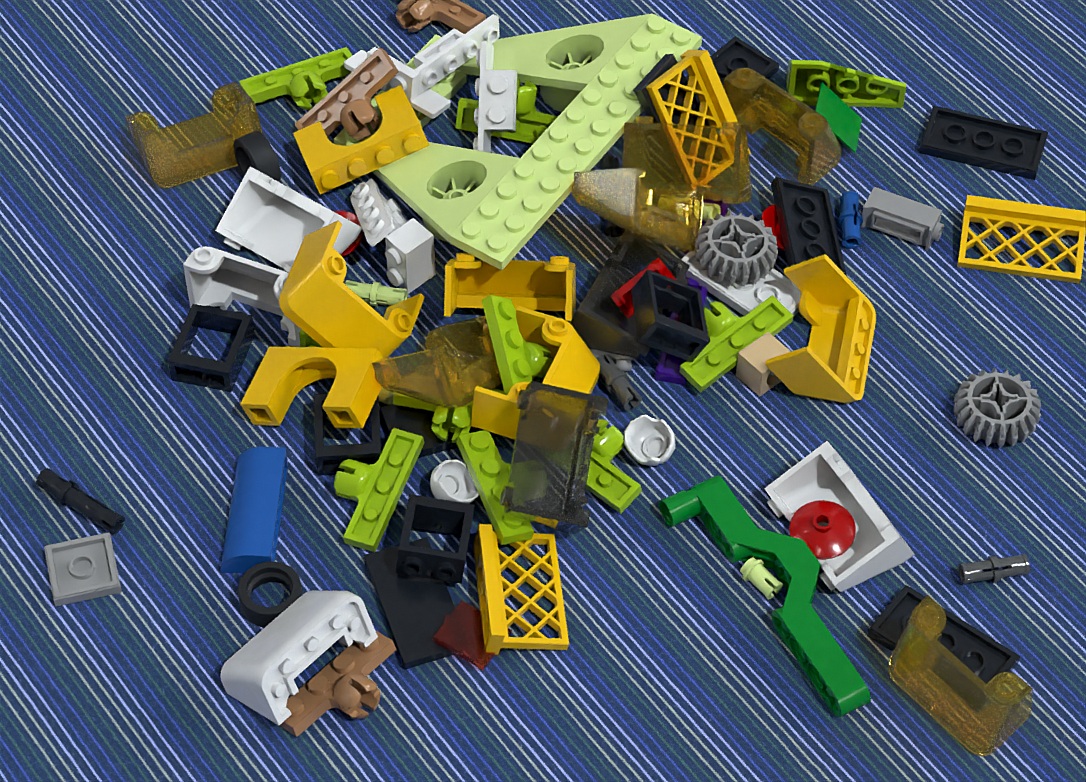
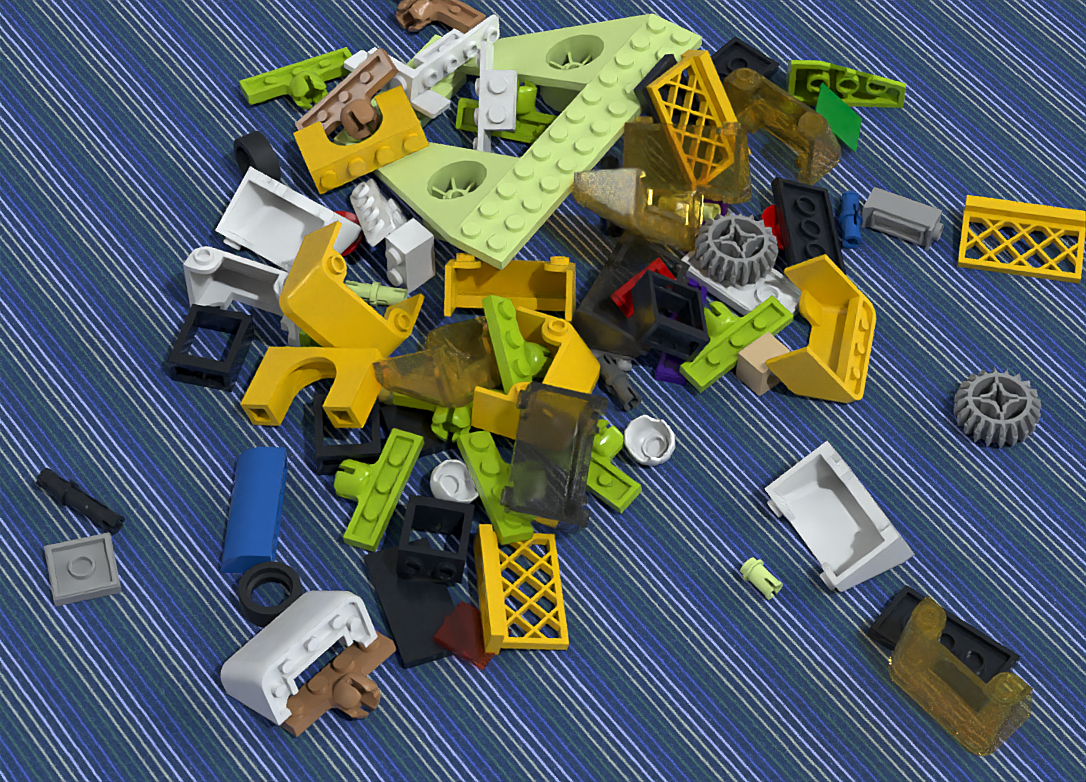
clear yellow windscreen [125,82,263,188] -> none
green beam [659,475,871,717] -> none
red dish [789,500,856,560] -> none
black tile [919,105,1048,180] -> none
dark grey pin [958,554,1030,584] -> none

